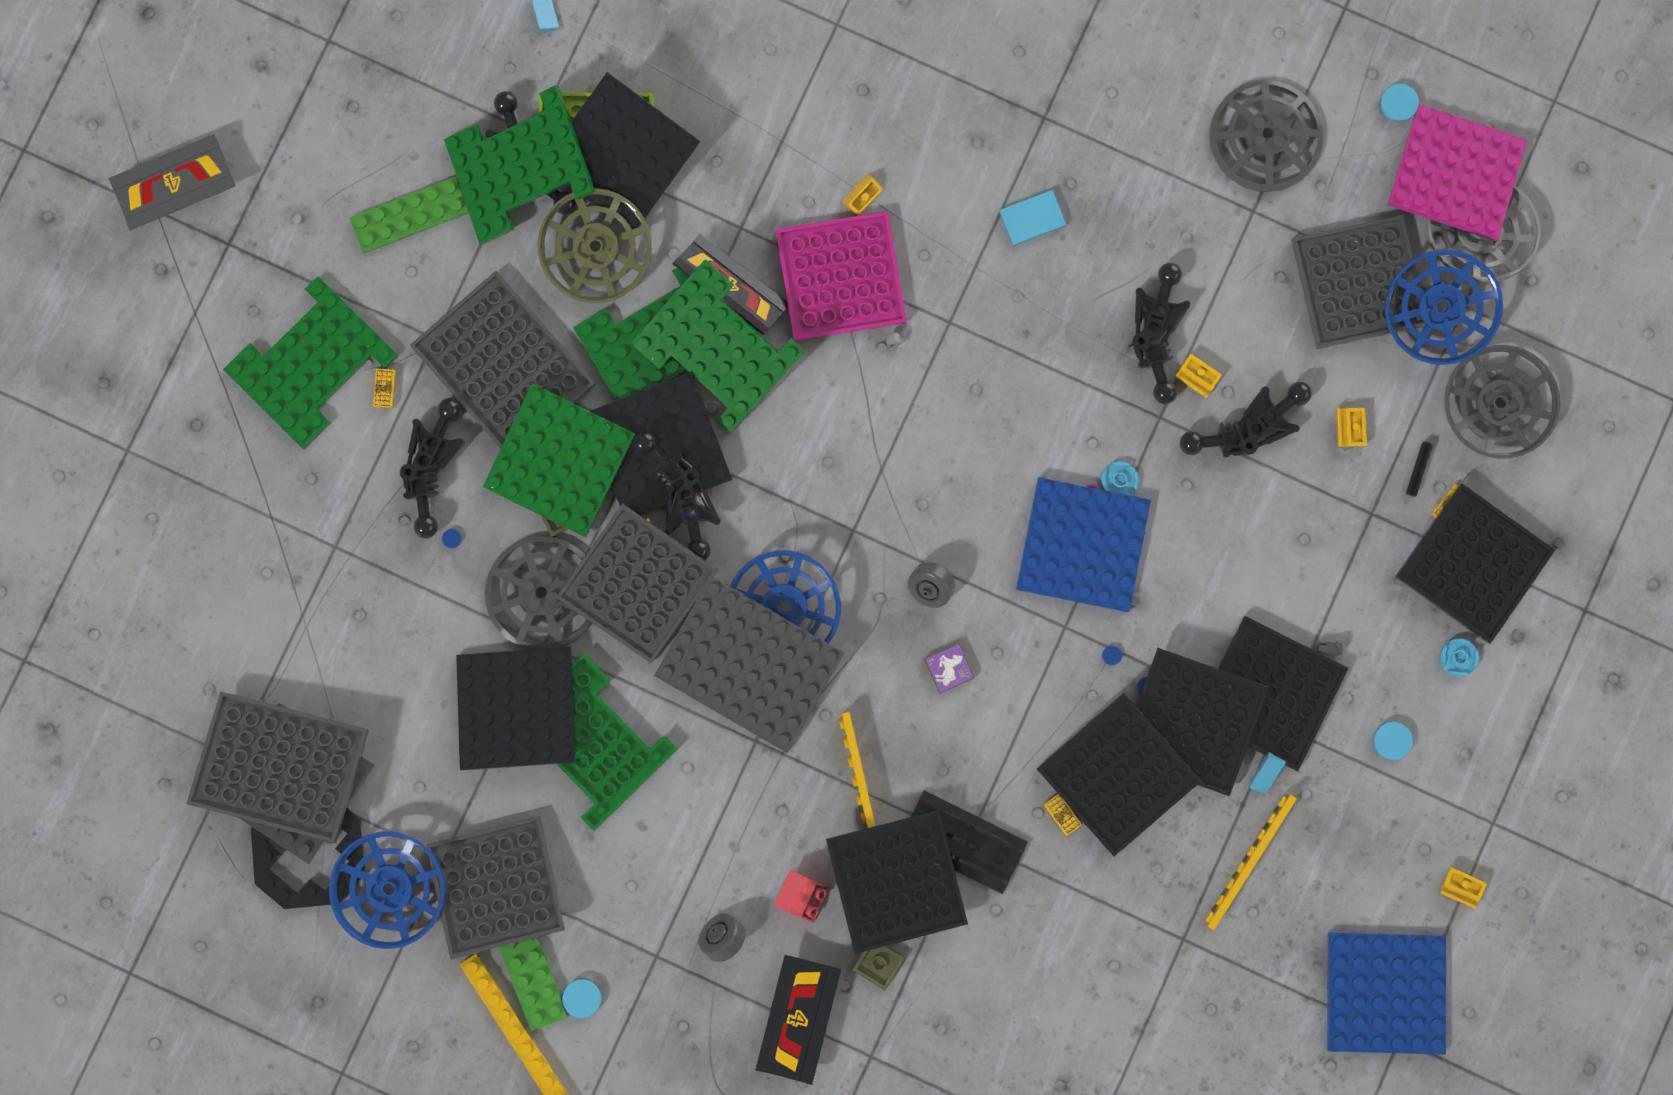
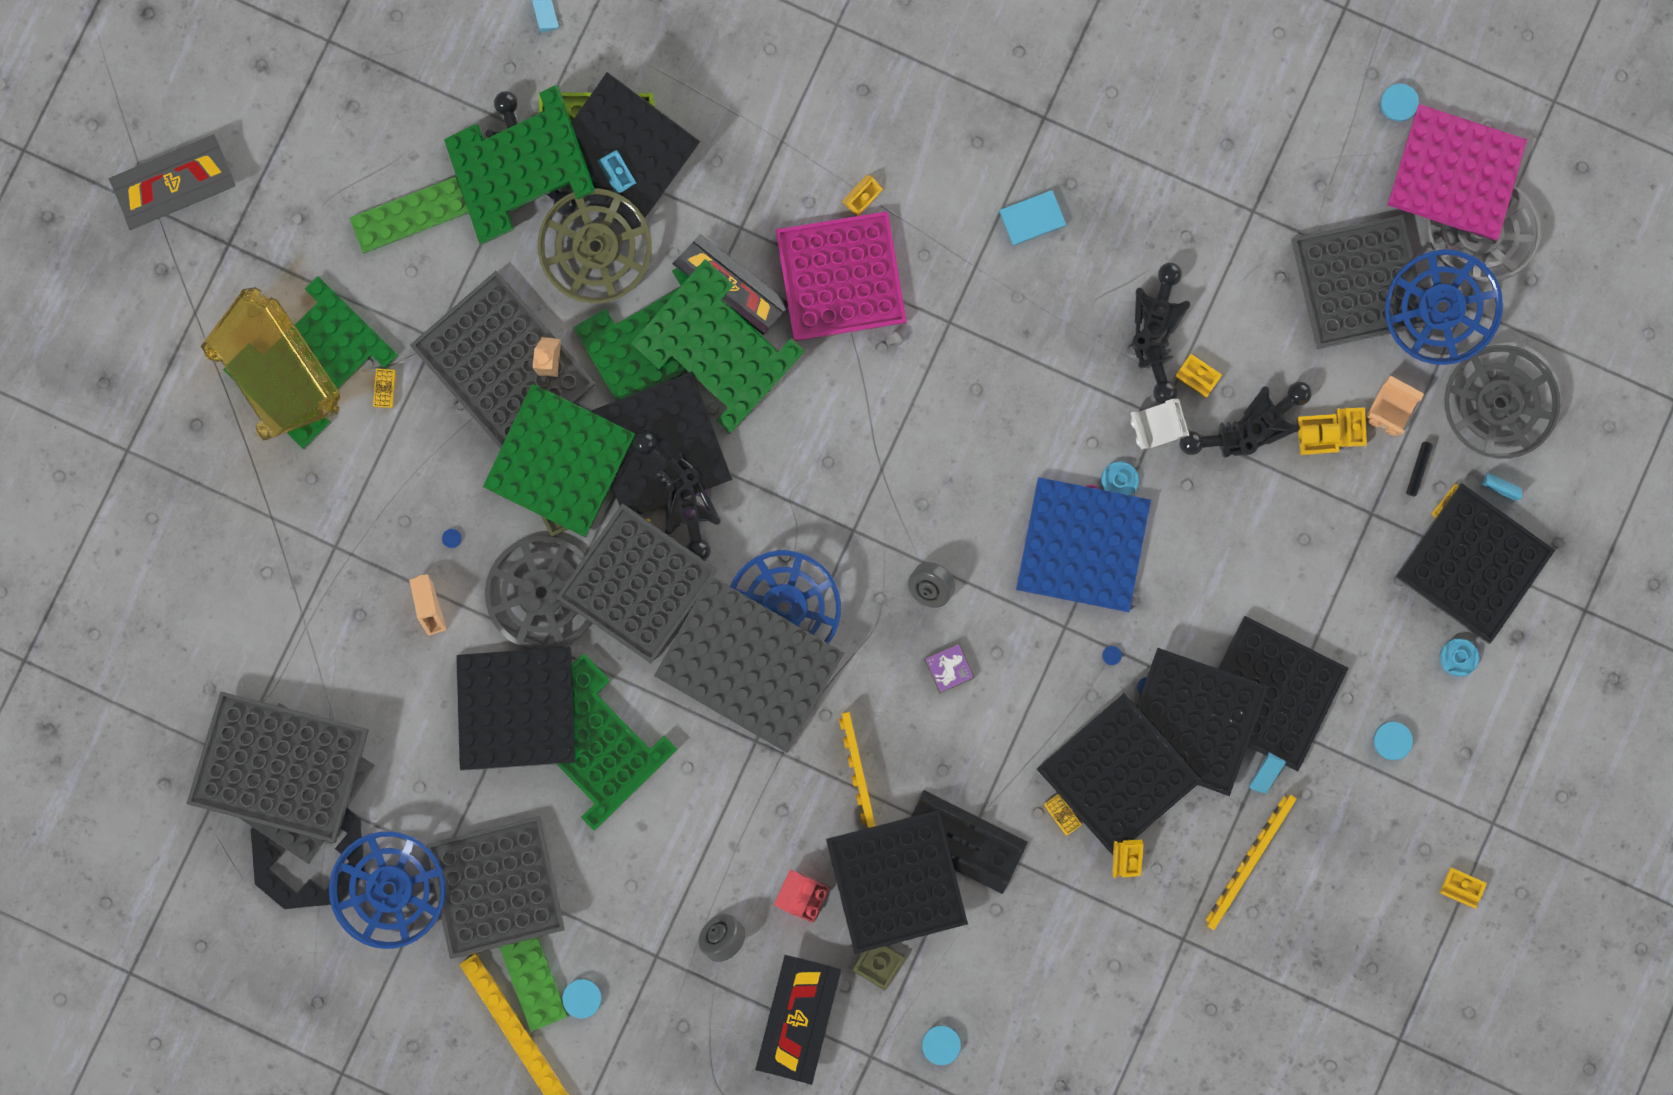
black piece [400,398,465,539] -> none
dark grey dish [1209,80,1323,192] -> none
dark grey pin [1317,641,1342,656] -> none
blue plate [1327,932,1446,1055] -> none
none -> clear yellow windscreen [201,287,340,441]
none -> light nougat slope [409,574,446,636]
none -> light nougat slope [533,337,561,377]
none -> medium azure slope [597,150,636,194]
none -> medium azure tile [922,1025,961,1065]
none -> yellow plate [1112,839,1144,878]
none -> white panel [1130,399,1189,449]
none -> yellow plate [1297,414,1340,455]
none -> light nougat panel [1366,376,1424,437]
none -> medium azure slope [1481,473,1523,501]

